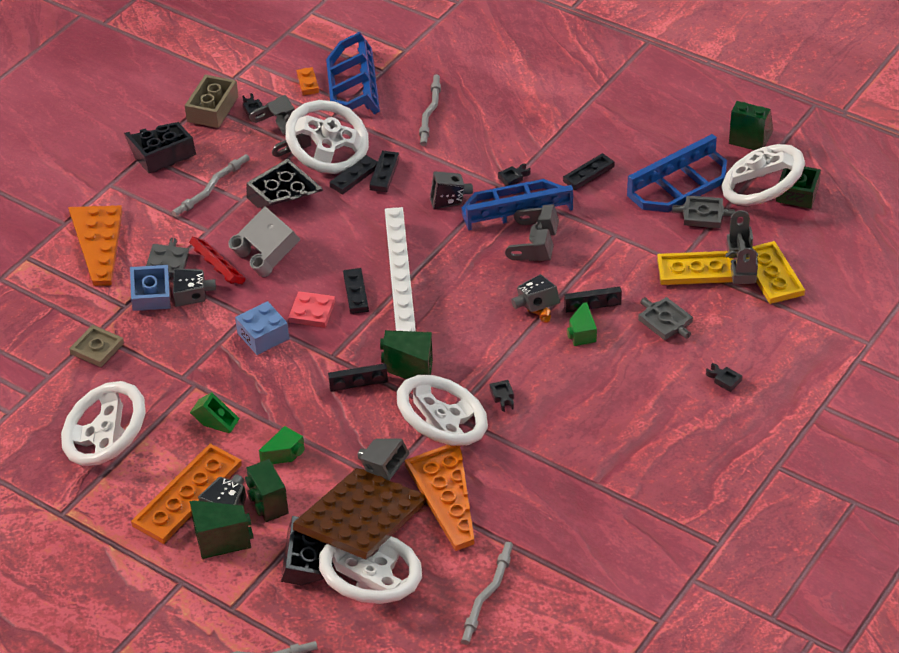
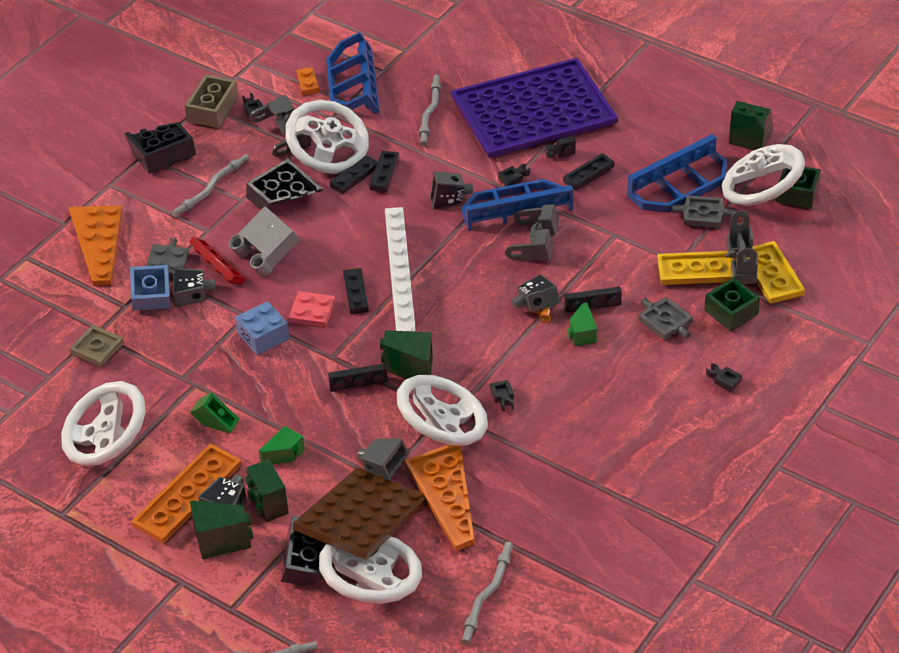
none -> dark purple plate [451,58,618,158]
none -> black plate [545,136,576,158]
none -> dark green brick [704,277,760,331]

